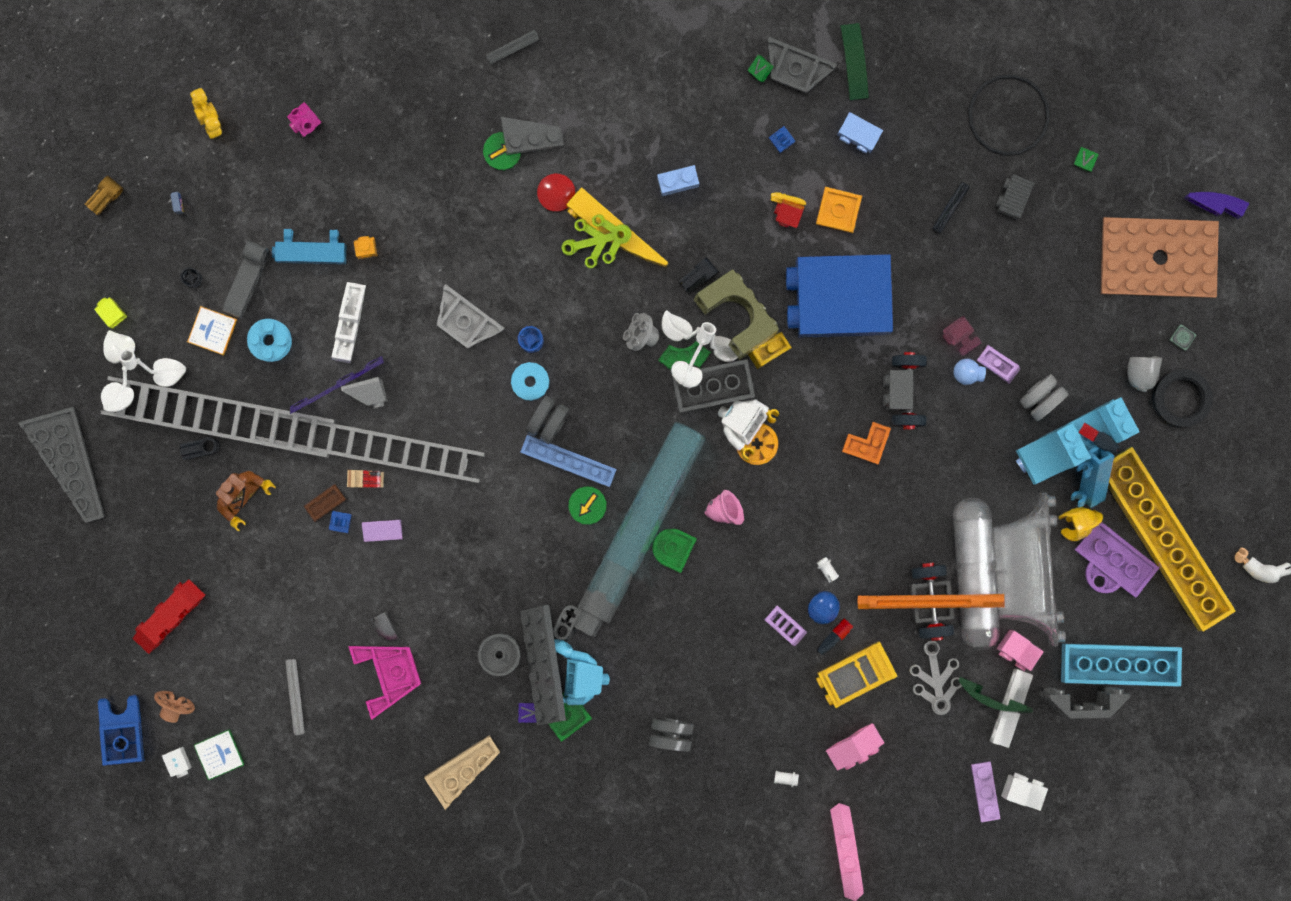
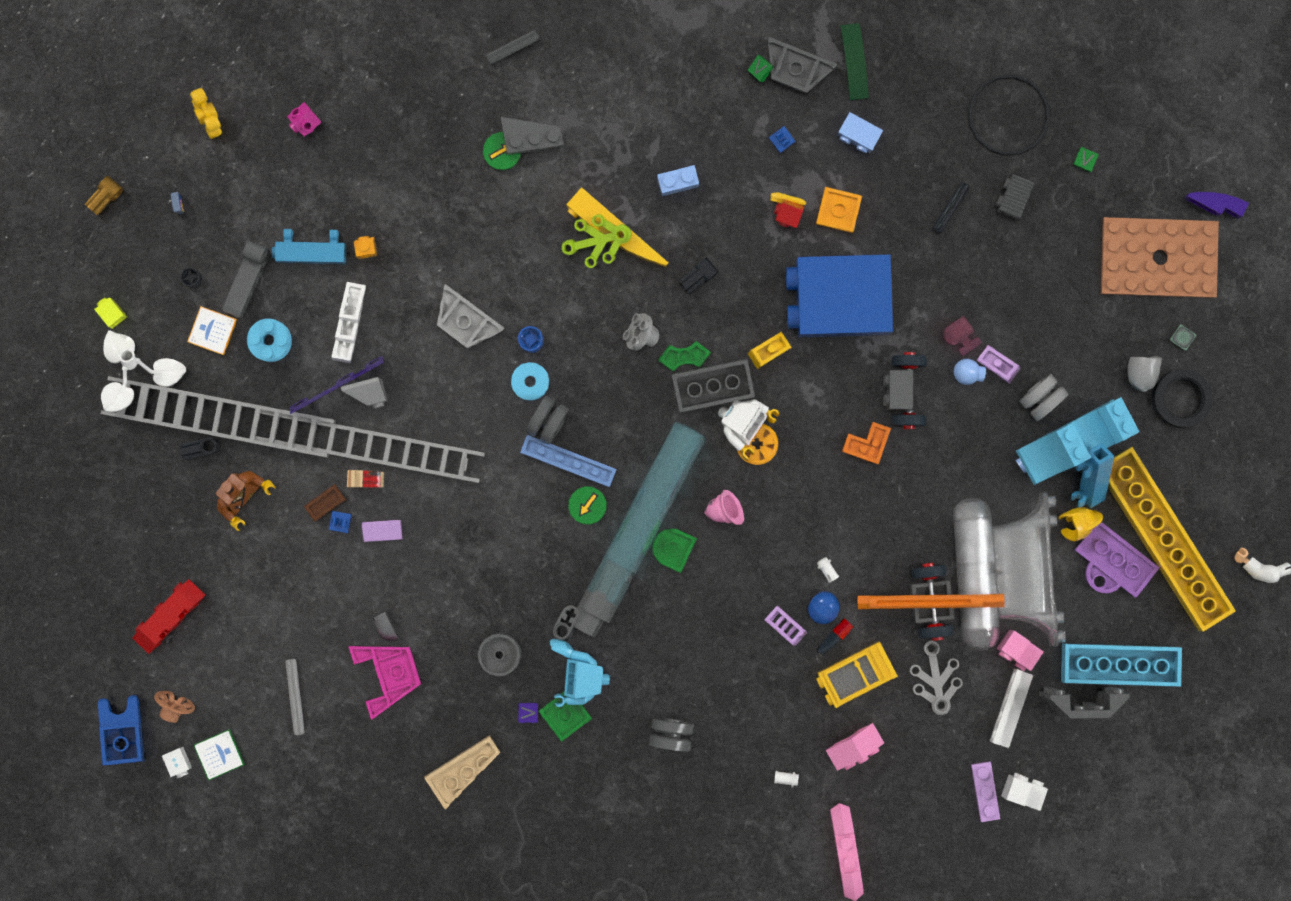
dark grey wing [18,407,105,523] -> none
dark grey plate [520,605,566,725] -> none
red dish [537,173,575,212] -> none
white plant [662,310,738,388] -> none
olive arch [694,269,779,360] -> none
dark green slope [959,677,1033,714] -> none
black piece [1078,423,1120,453] -> none

